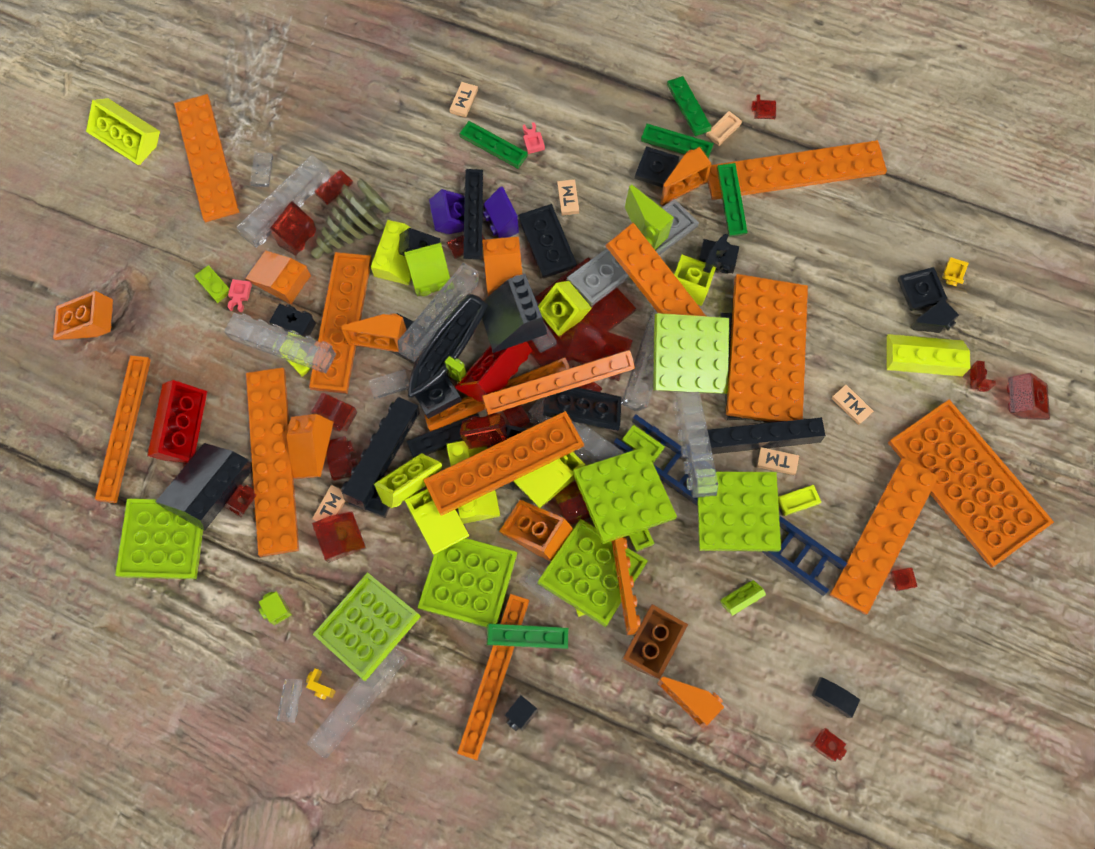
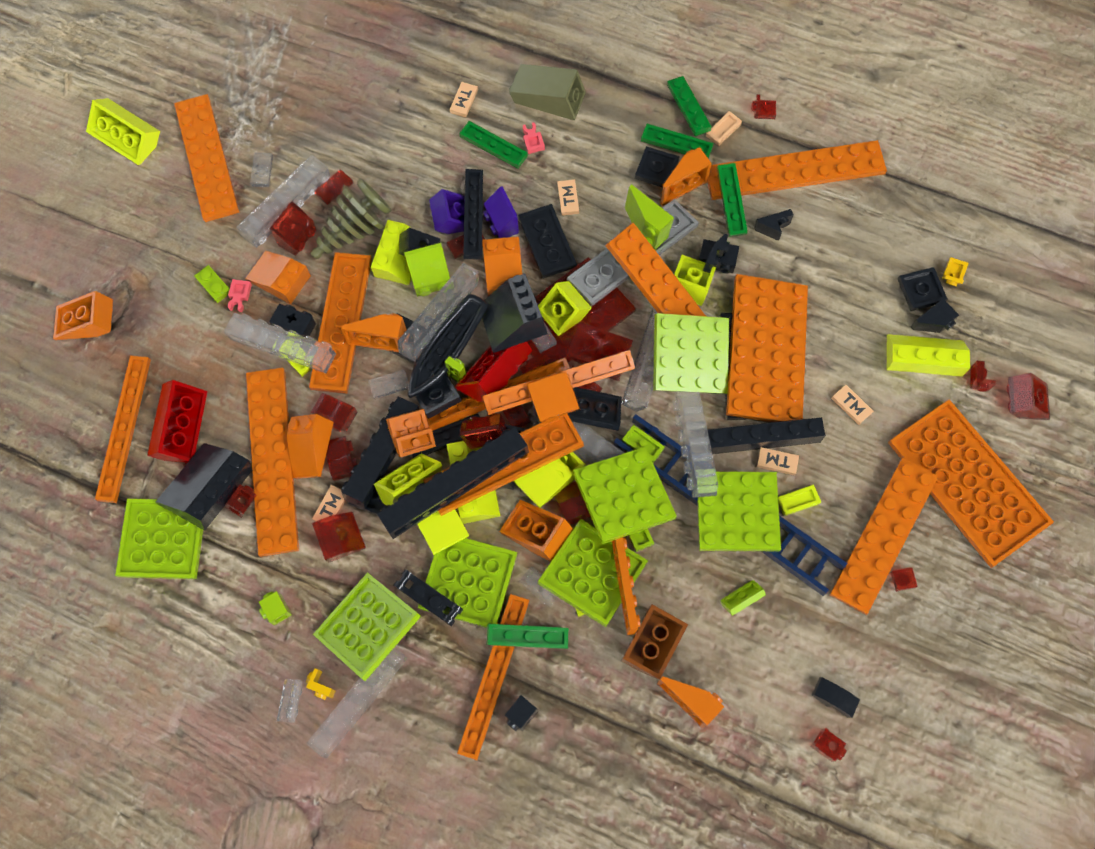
none -> black brick [377,427,529,539]
none -> orange slope [386,409,436,457]
none -> black plate [393,569,463,627]
none -> olive slope [509,64,586,120]
none -> clear red plate [520,357,547,374]
none -> orange slope [527,372,580,422]
none -> black slope [754,209,794,240]

